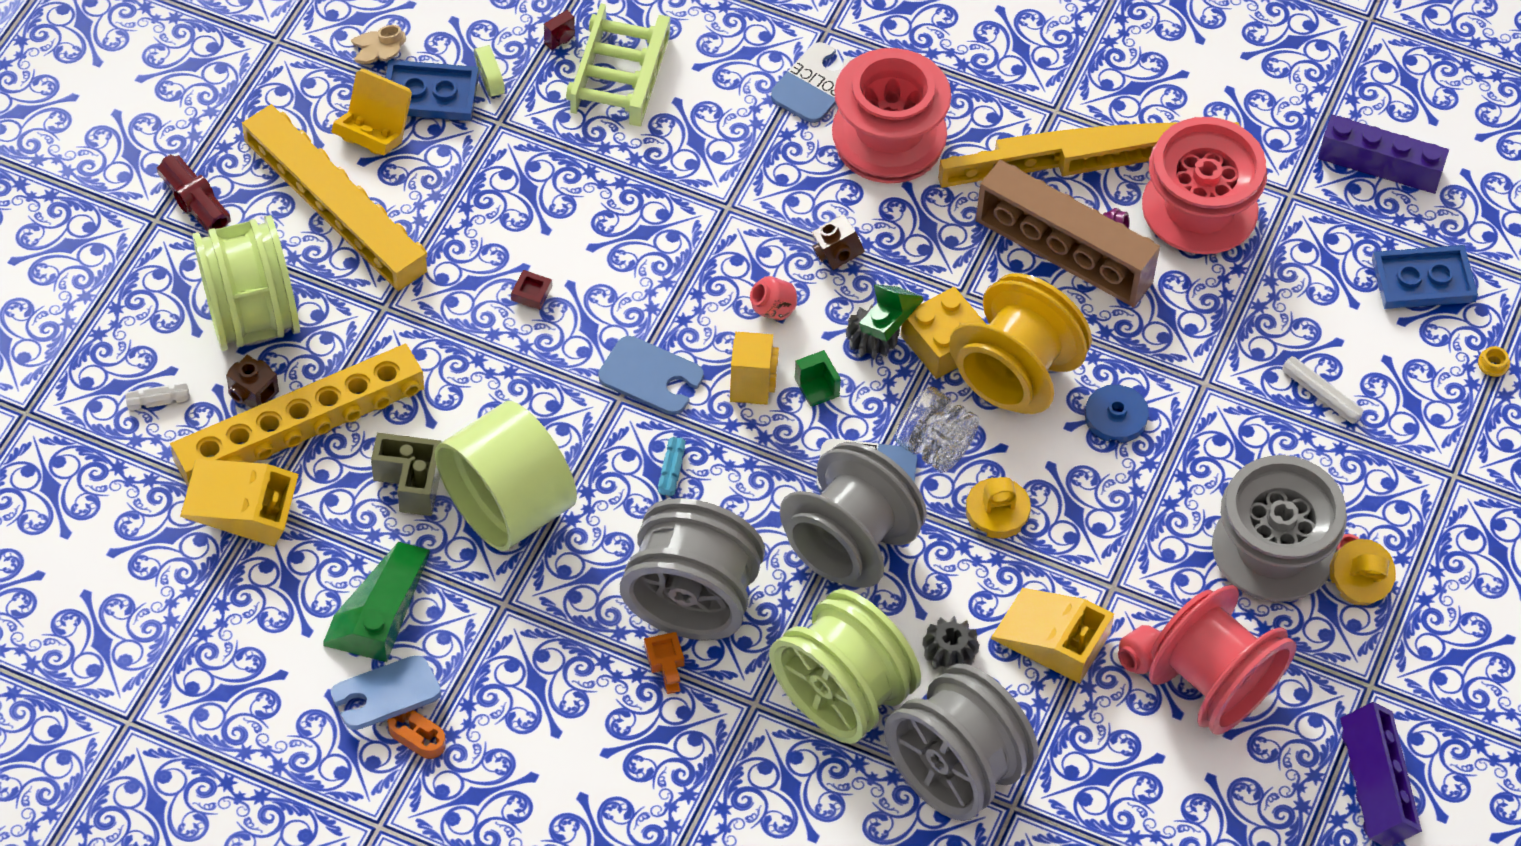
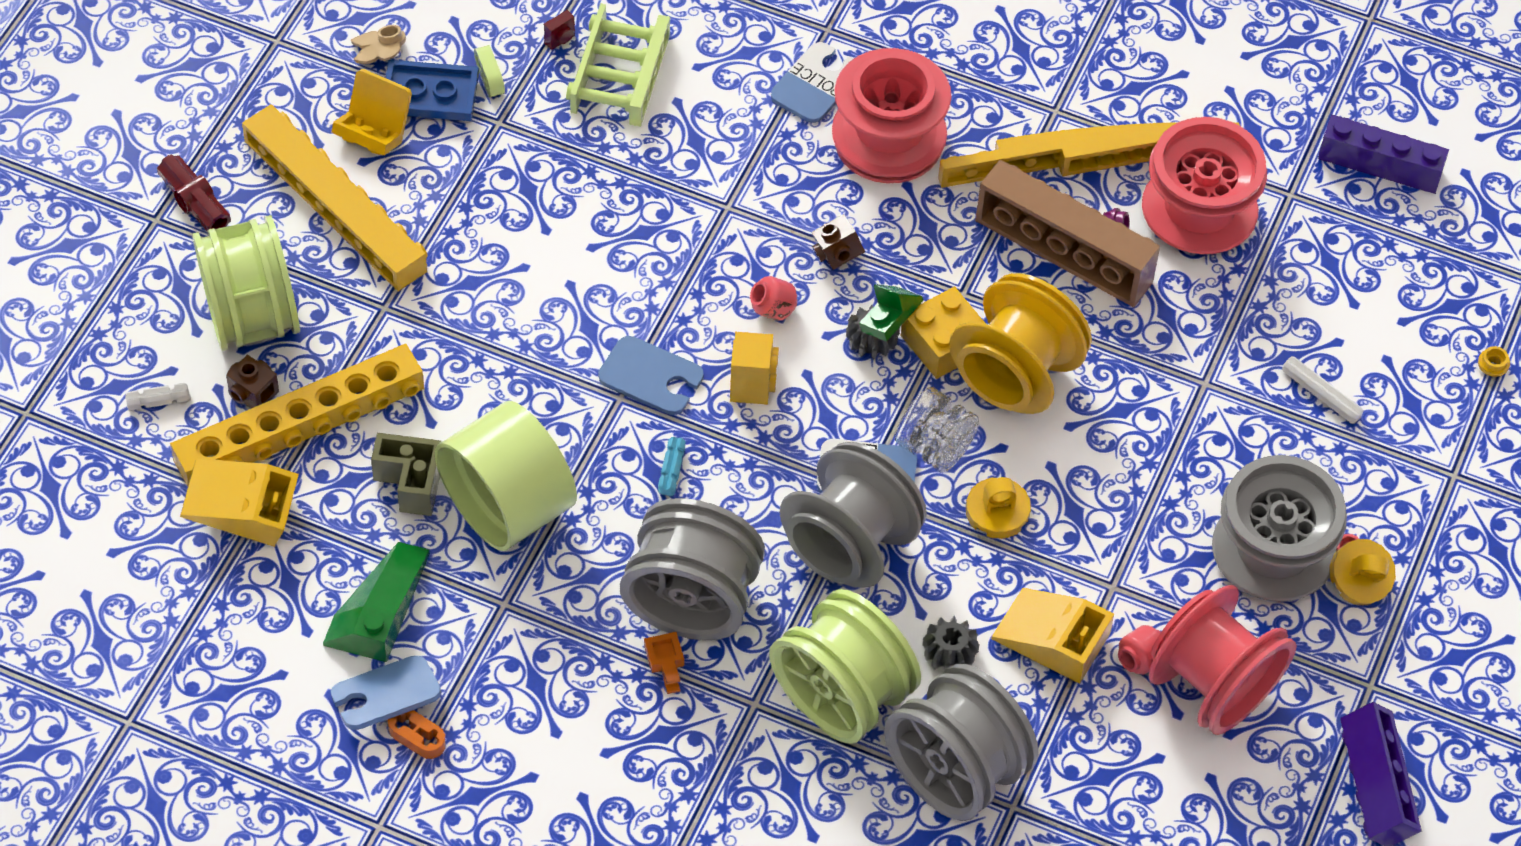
dark red plate [511,270,553,310] -> none
green panel [794,350,841,407] -> none
blue plate [1085,385,1149,443] -> none
blue plate [1372,245,1478,309] -> none

